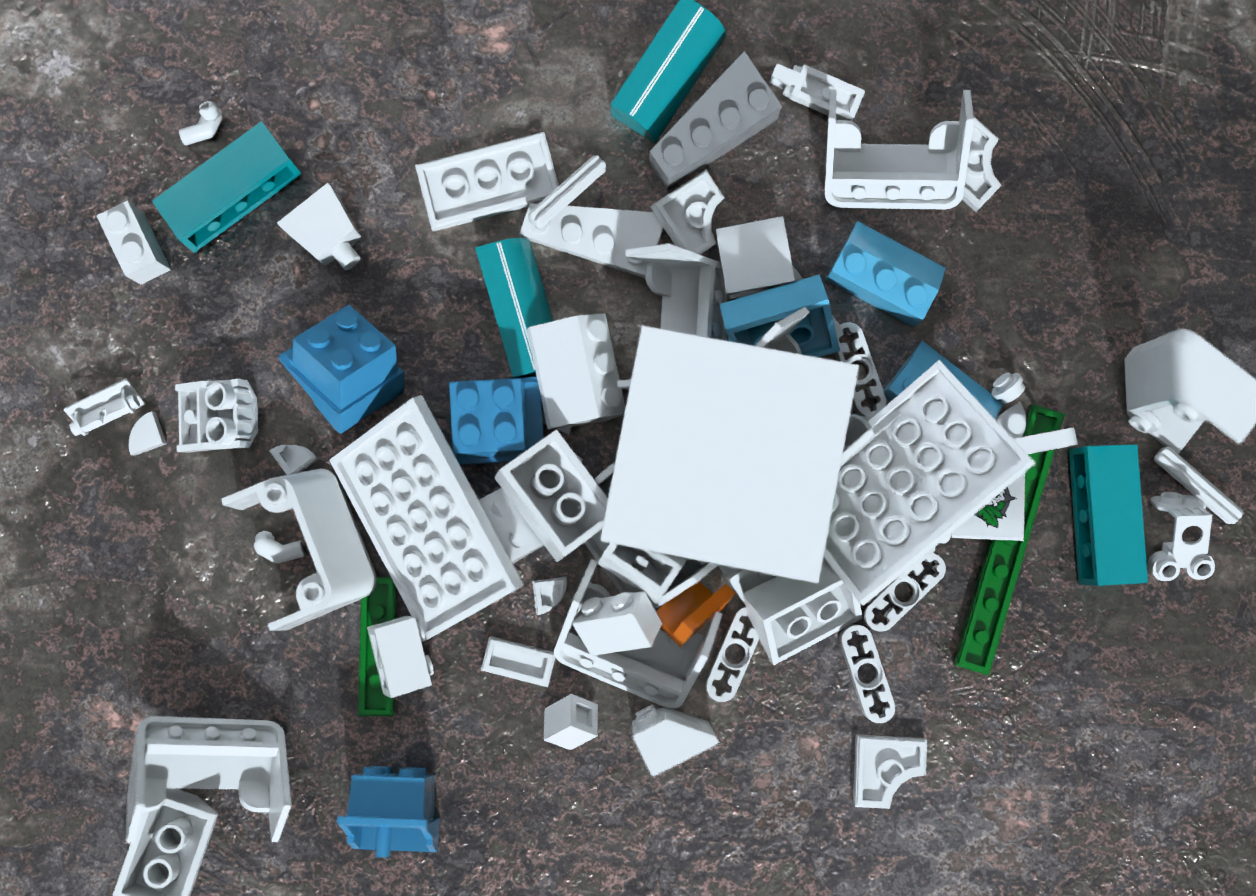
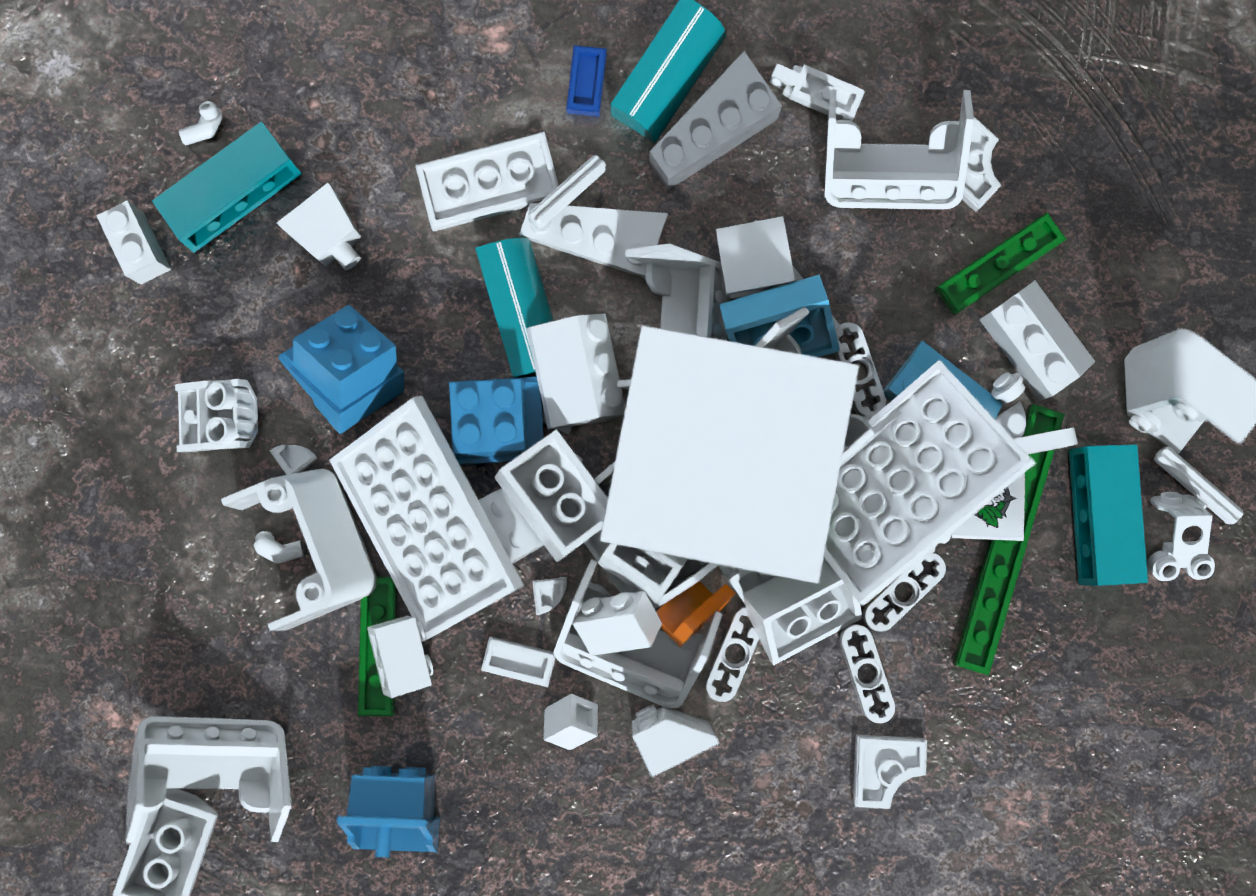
white hinge [64,378,146,436] -> none
white tile [129,411,167,456] -> none
white tile [650,170,724,255] -> none
medium azure slope [825,221,946,327] -> none
none -> blue tile [566,45,607,117]
none -> green tile [935,212,1066,315]
none -> white slope [979,281,1095,401]

